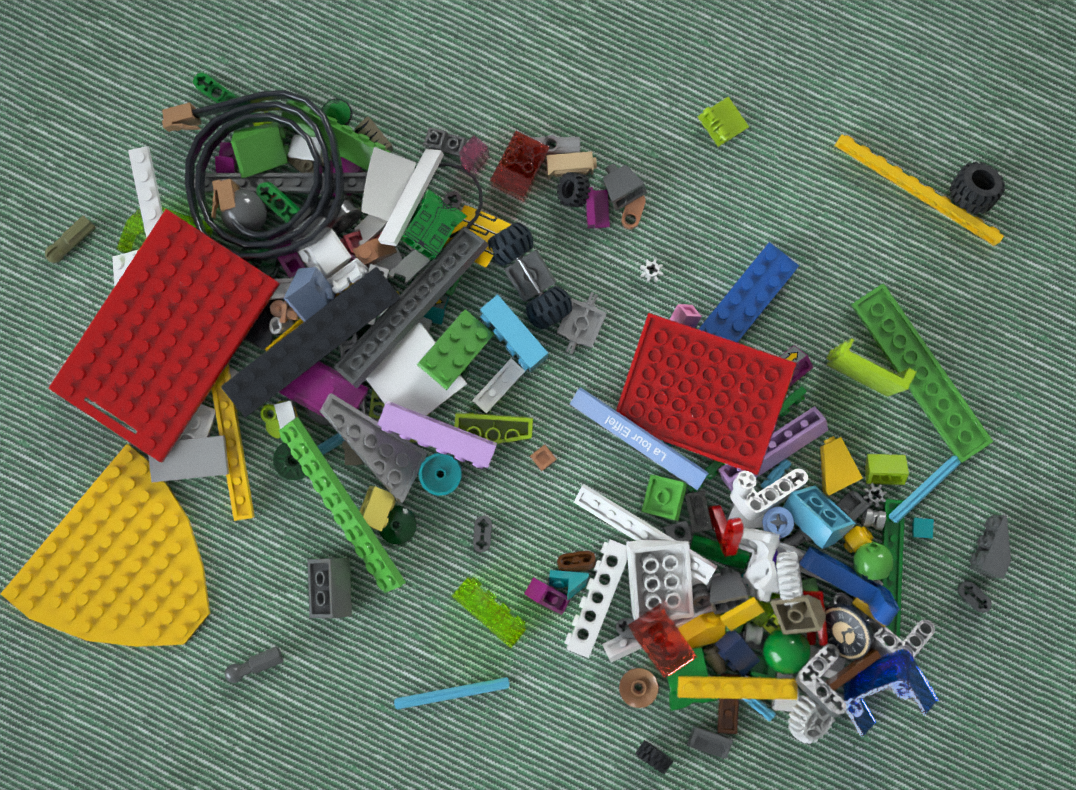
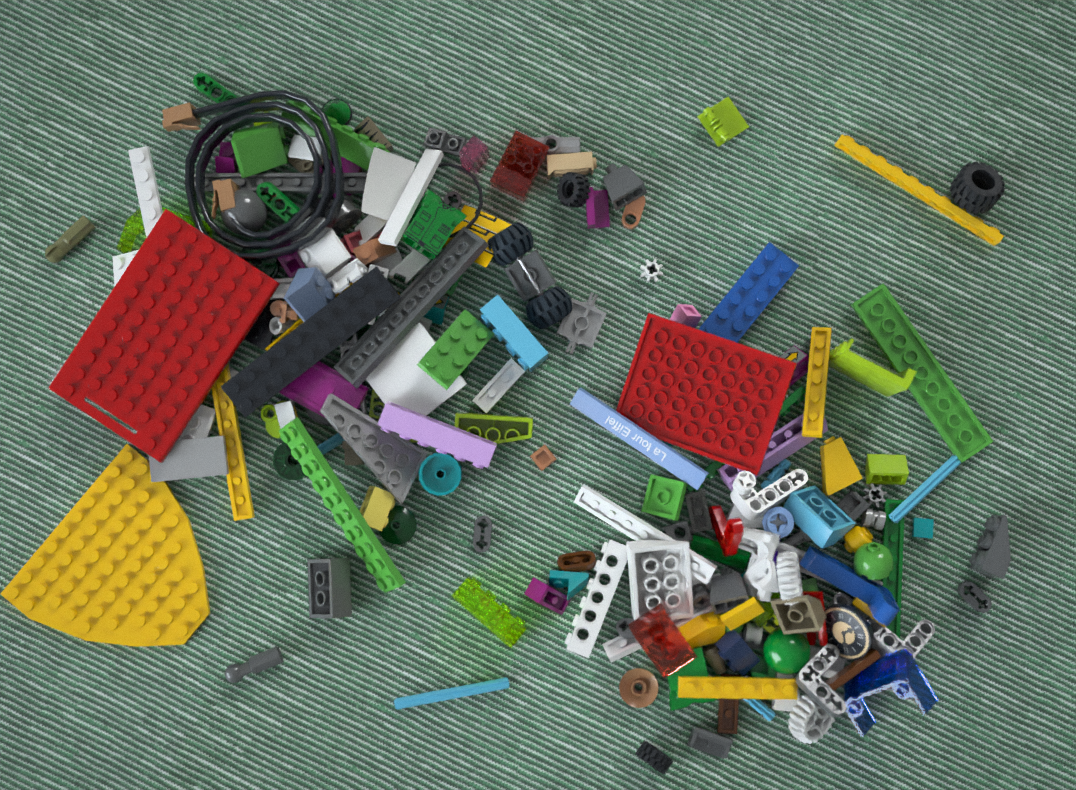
none -> yellow plate [802,327,832,438]

